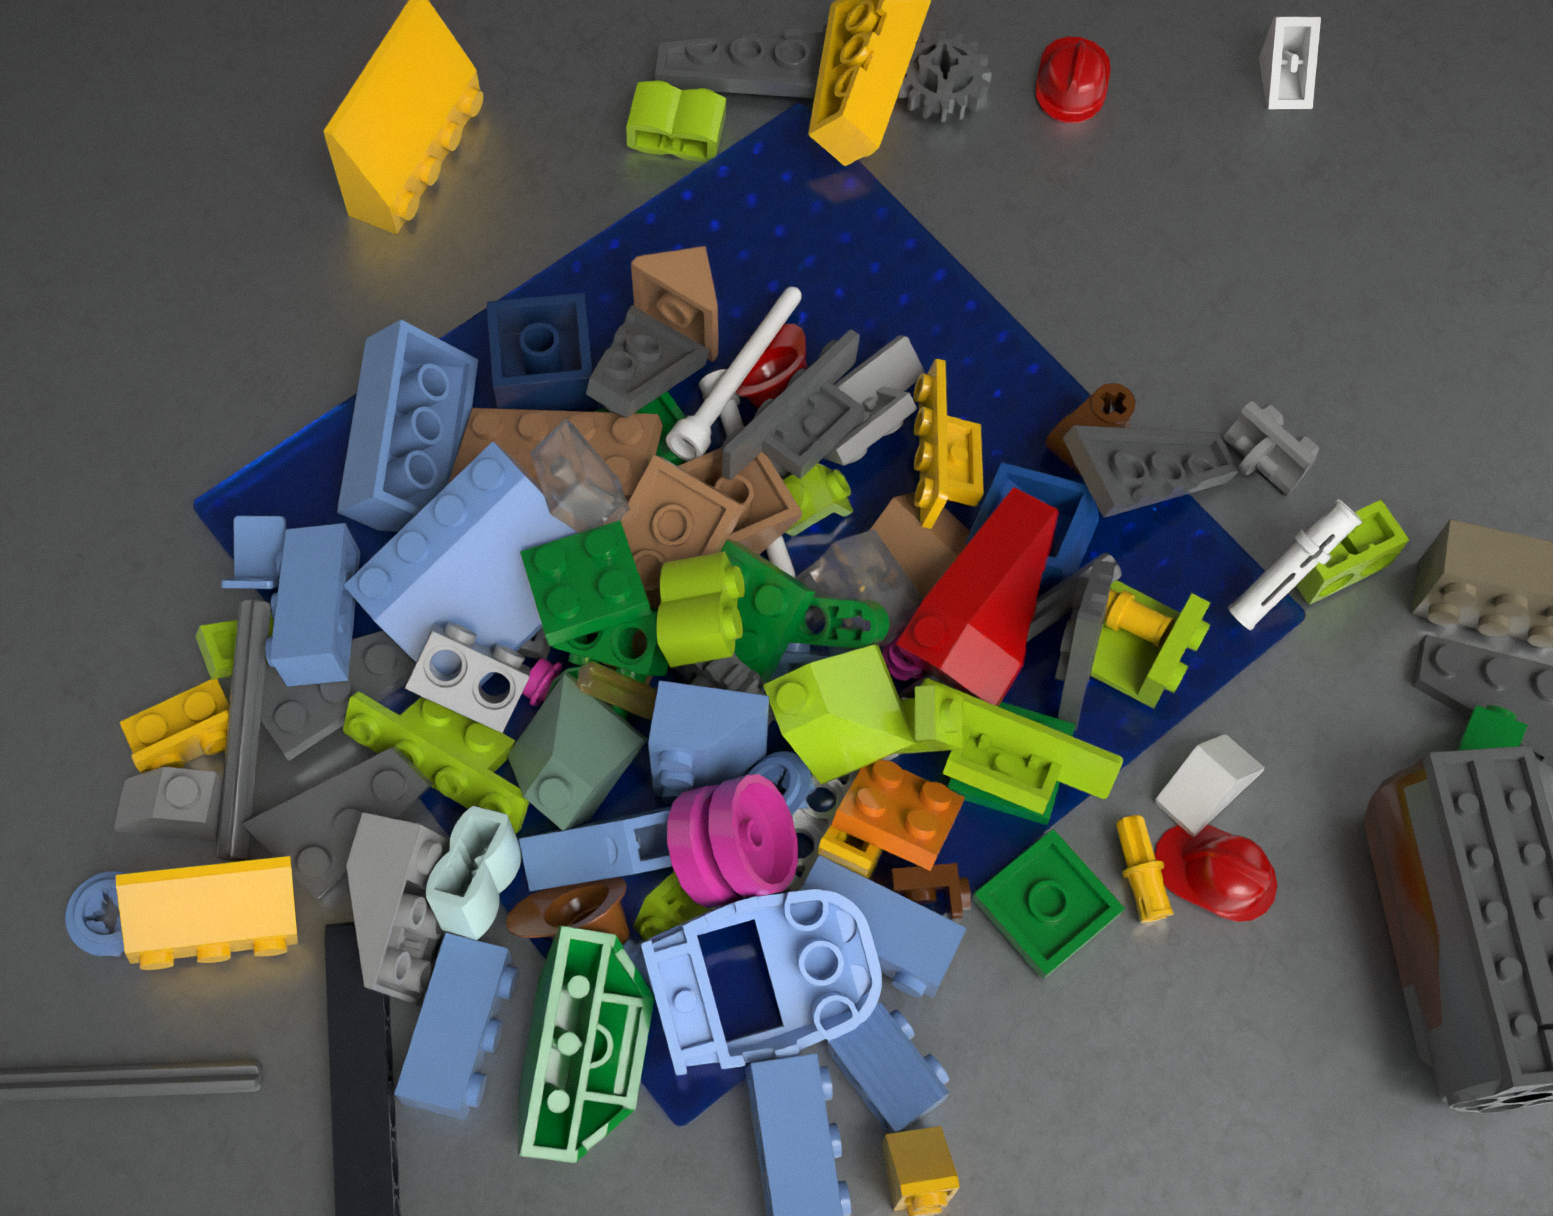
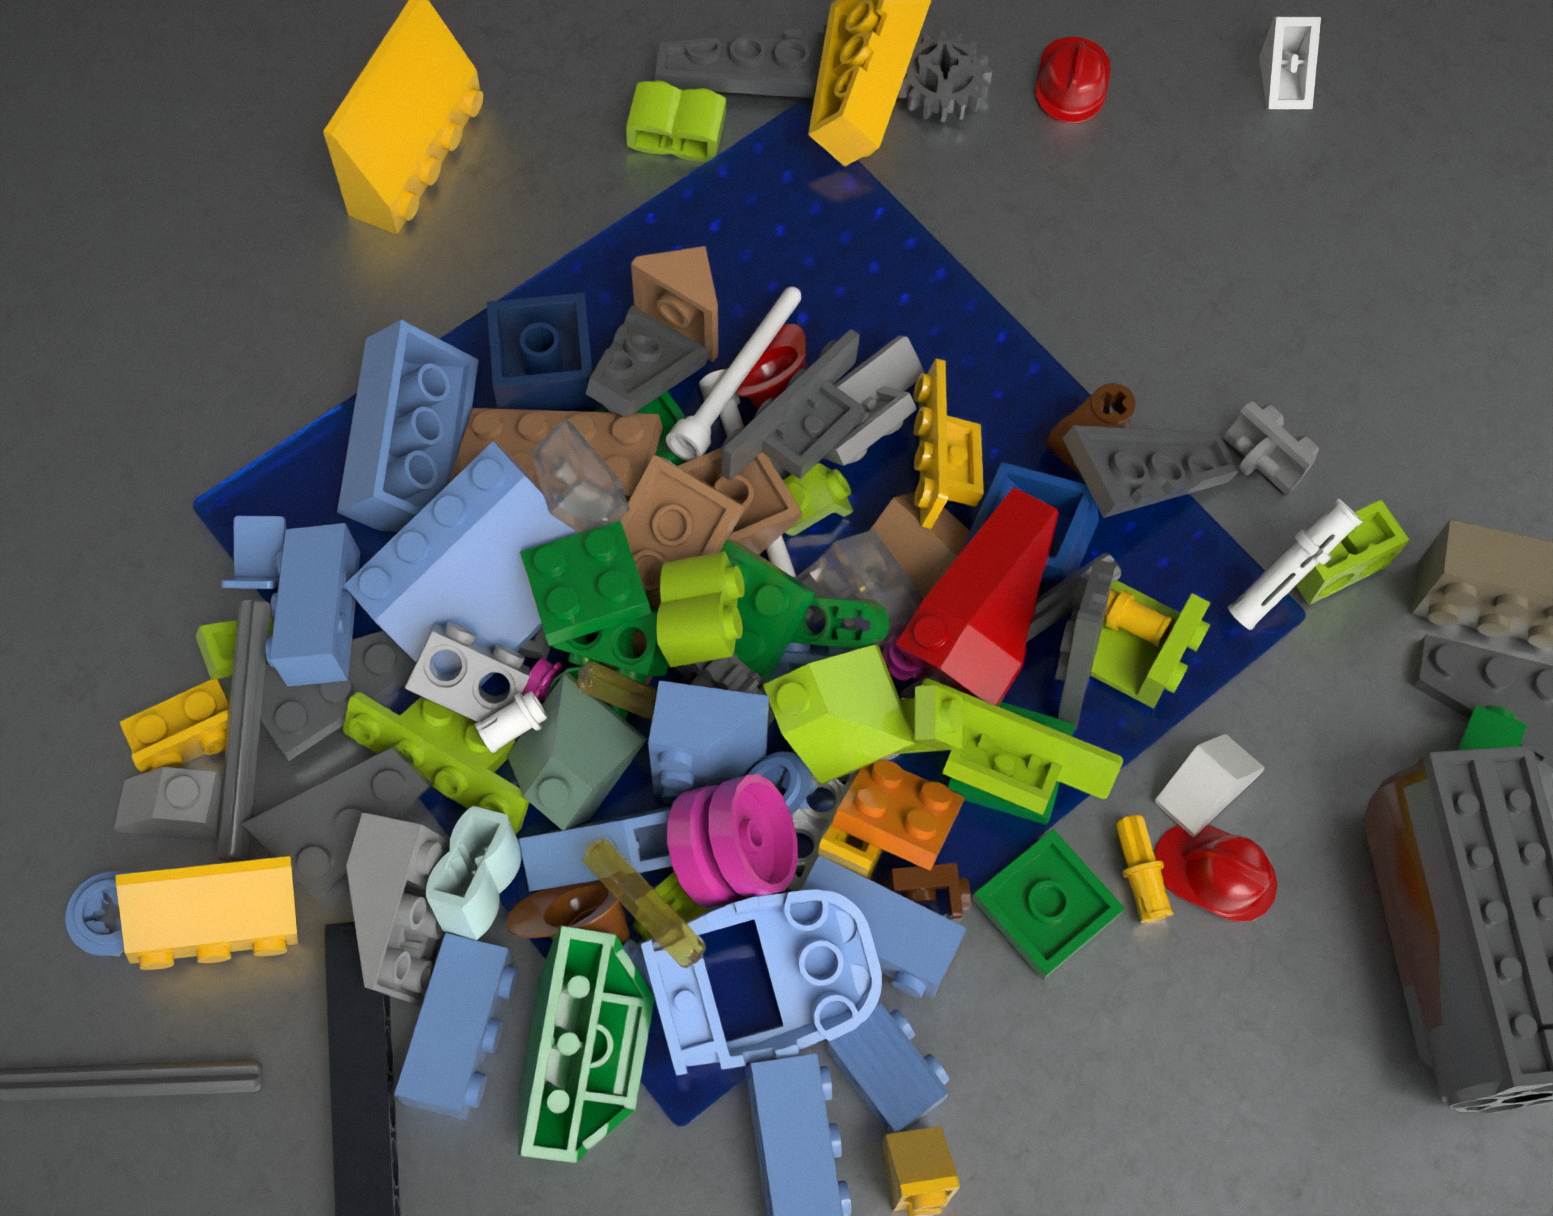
none -> white pin [475,691,548,753]
none -> clear yellow axle [583,839,706,968]

